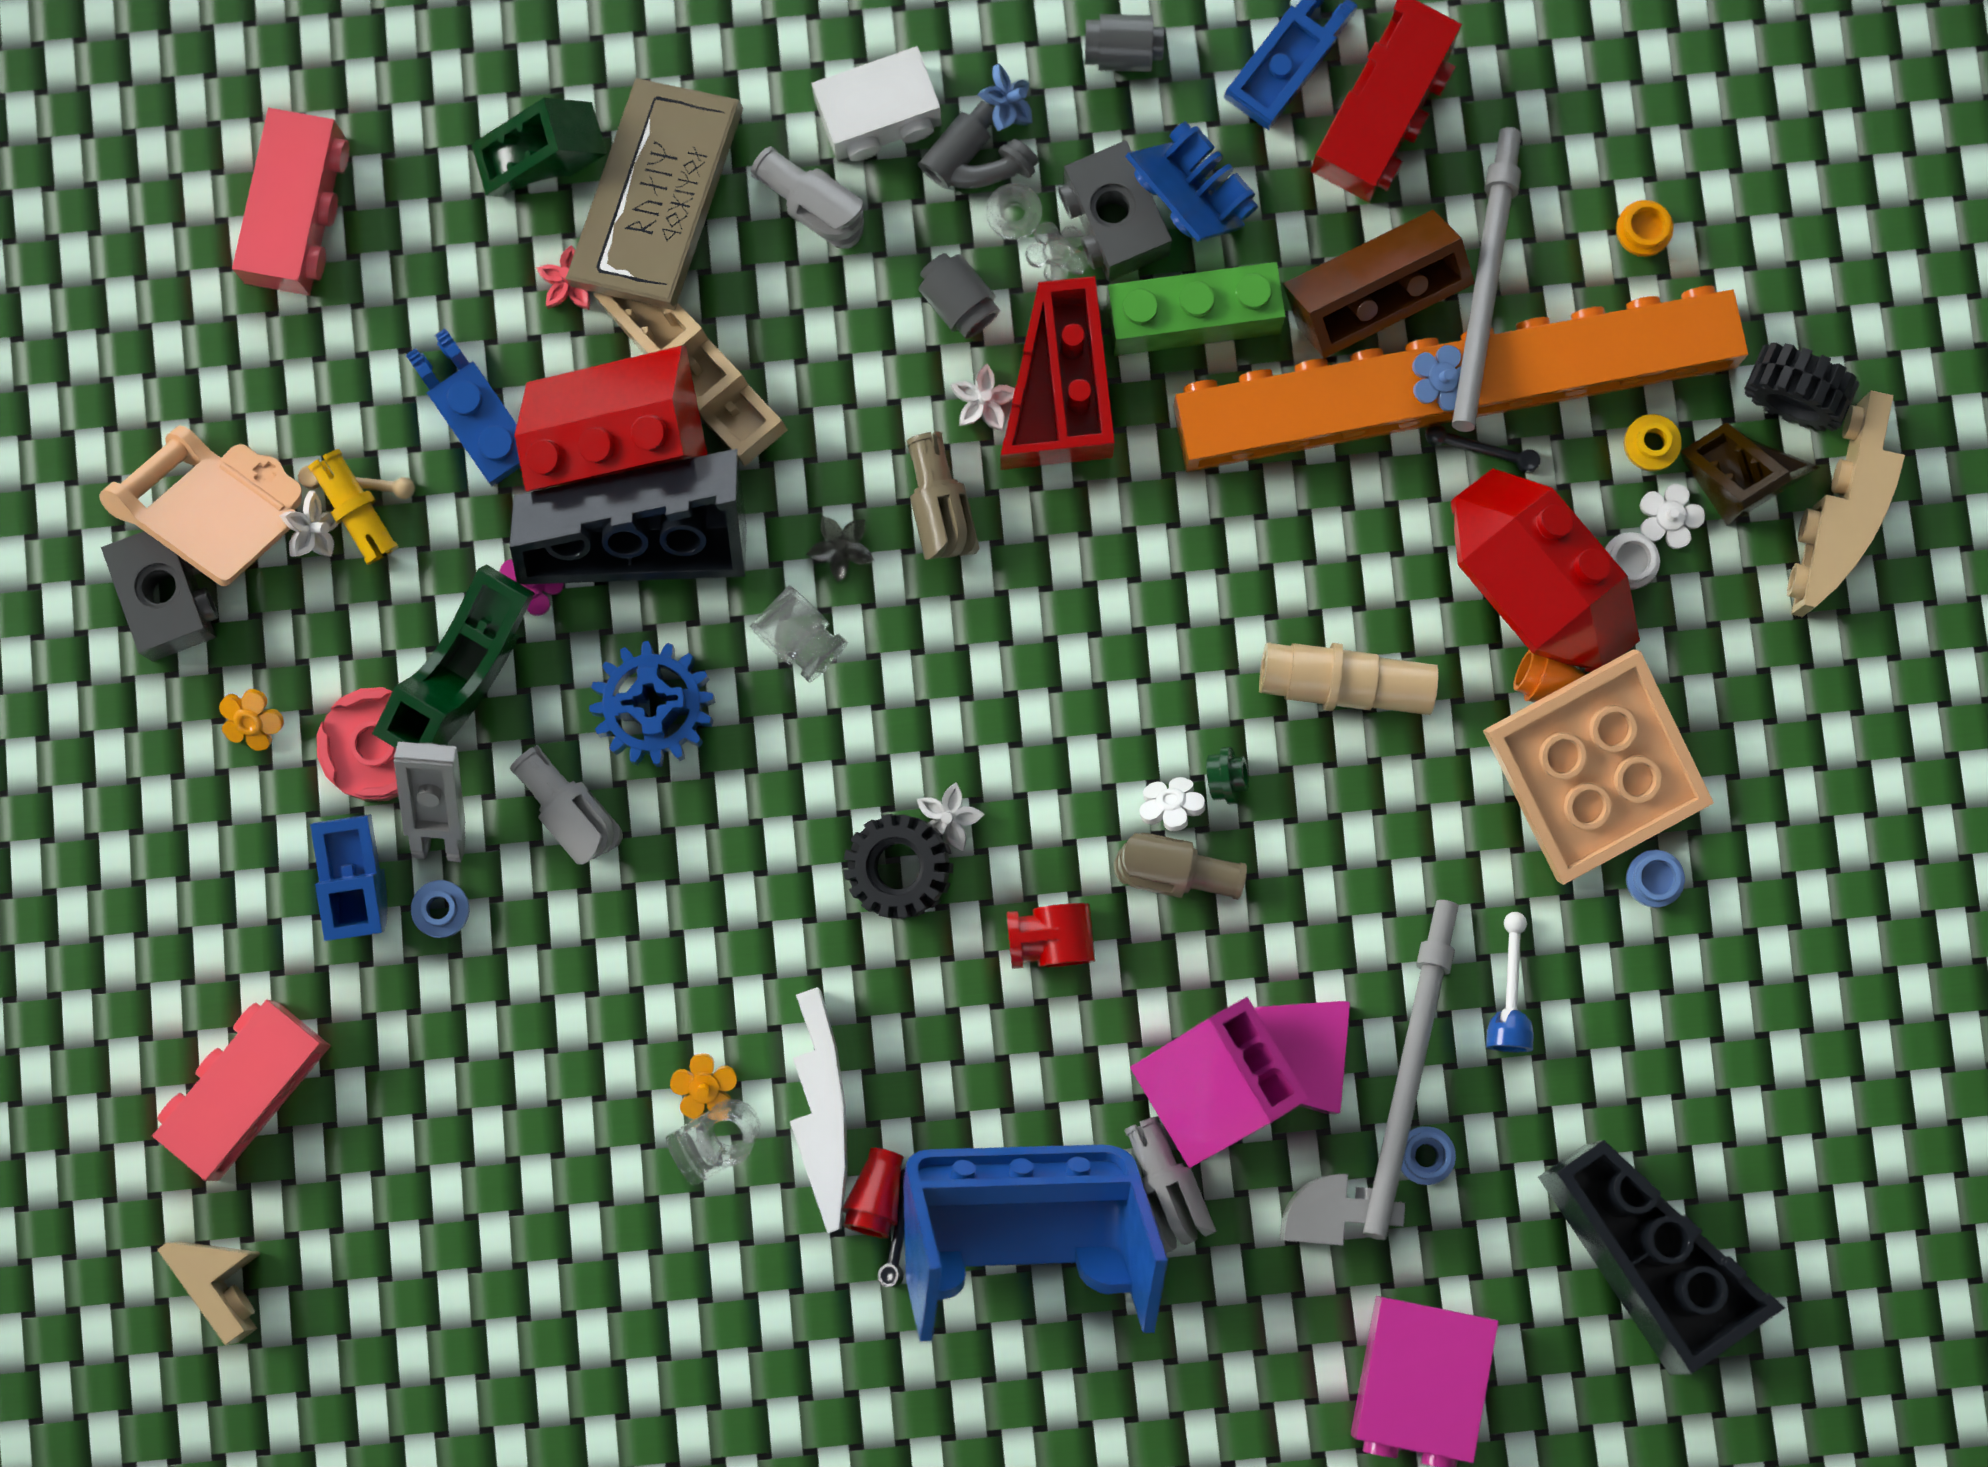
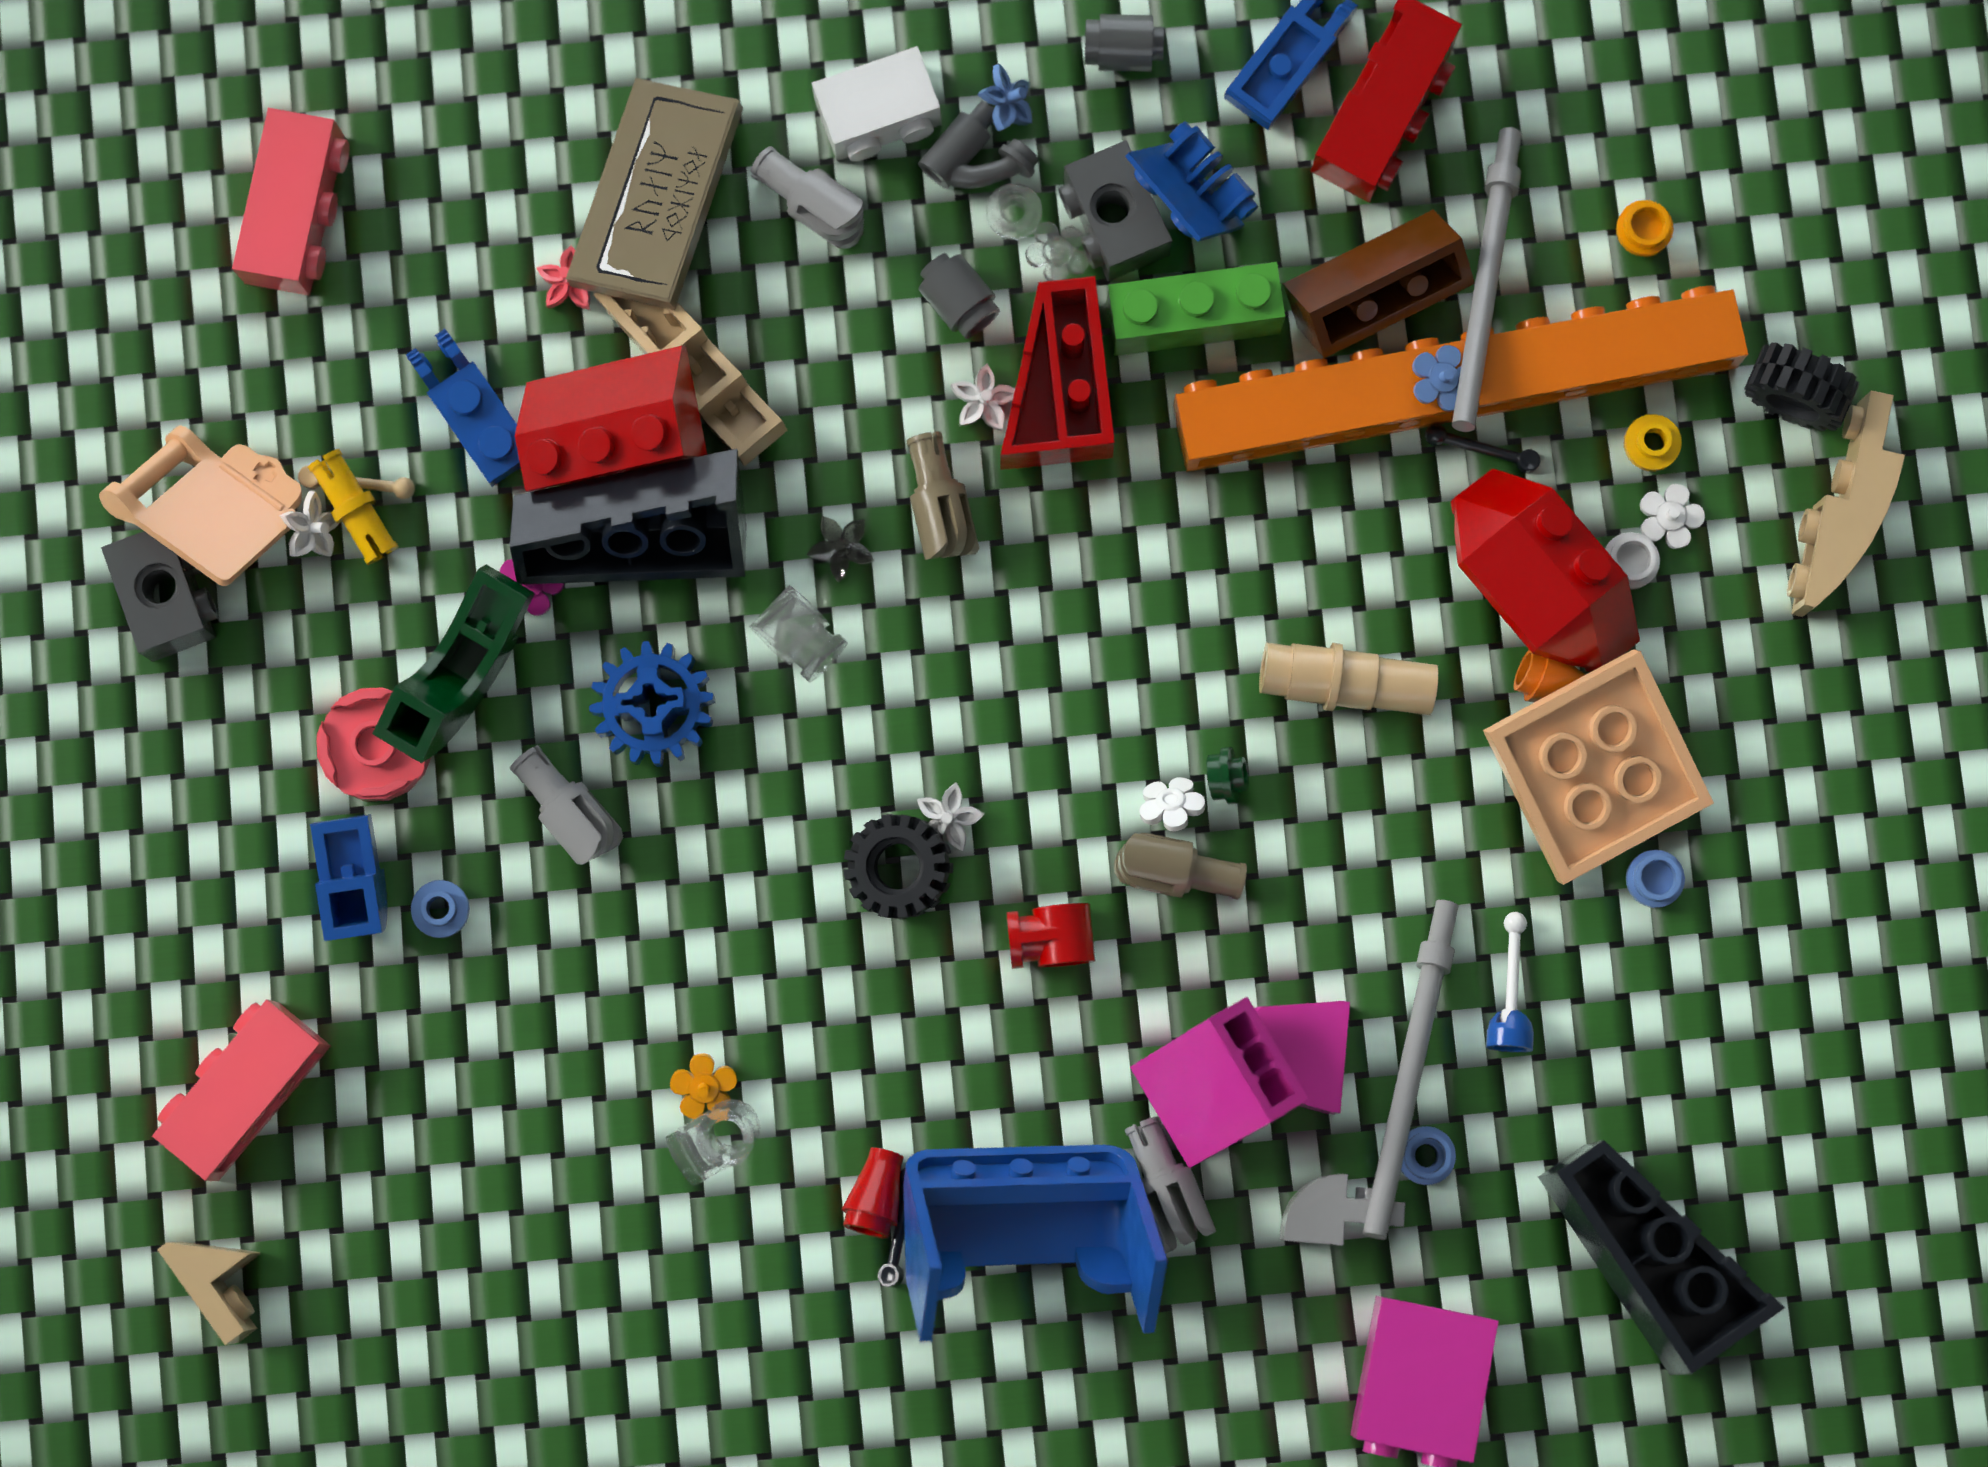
light orange plant [219,689,284,751] -> none
light grey hinge [394,742,466,862] -> none
dark green arch [471,97,607,197] -> none
white slope [790,987,848,1233] -> none
dark brown slope [1680,422,1820,526] -> none

